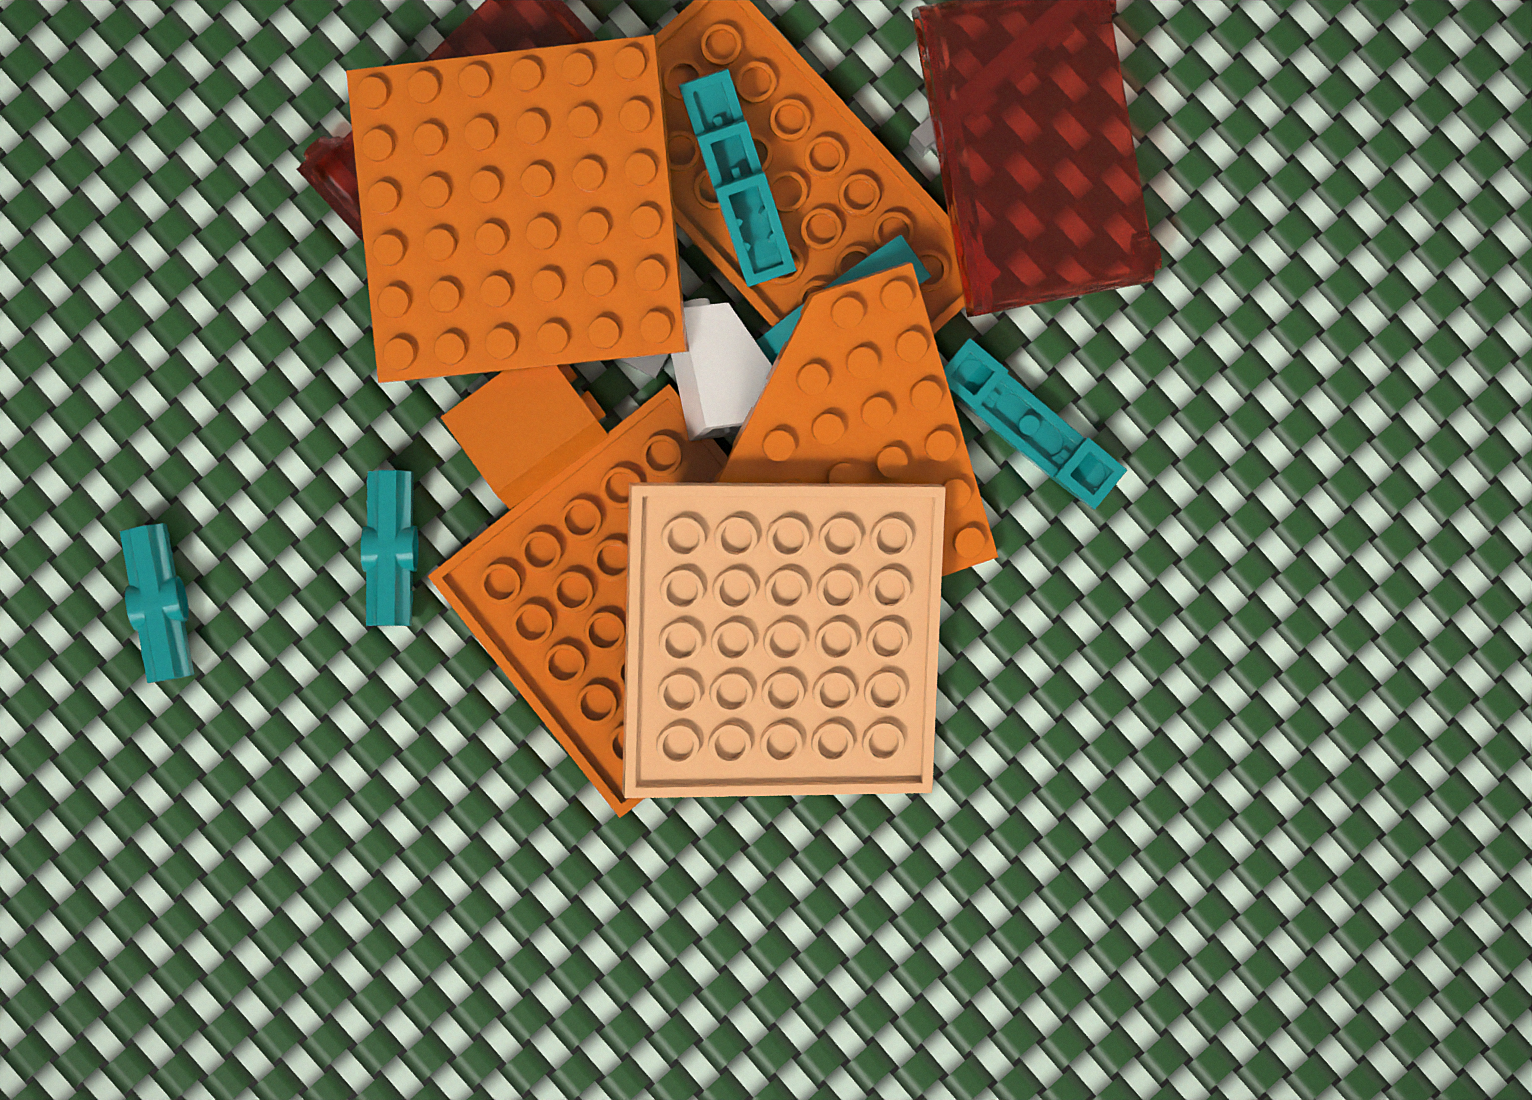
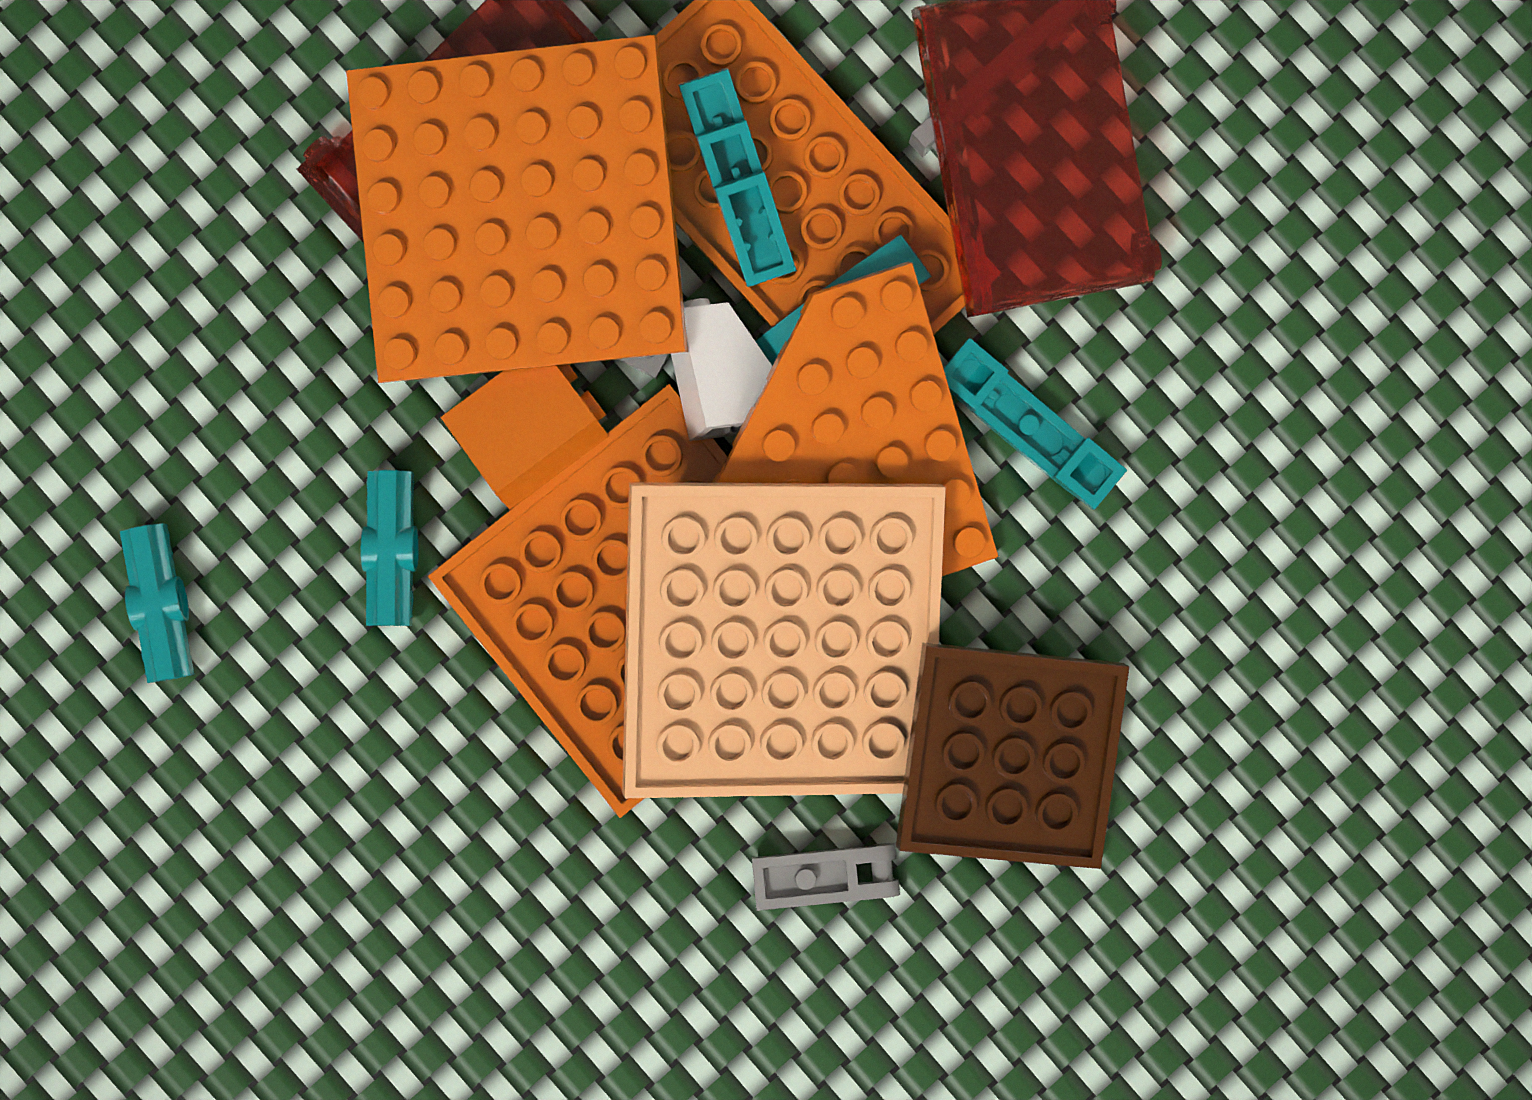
none -> light grey plate [752,843,900,911]
none -> reddish brown plate [896,642,1129,869]

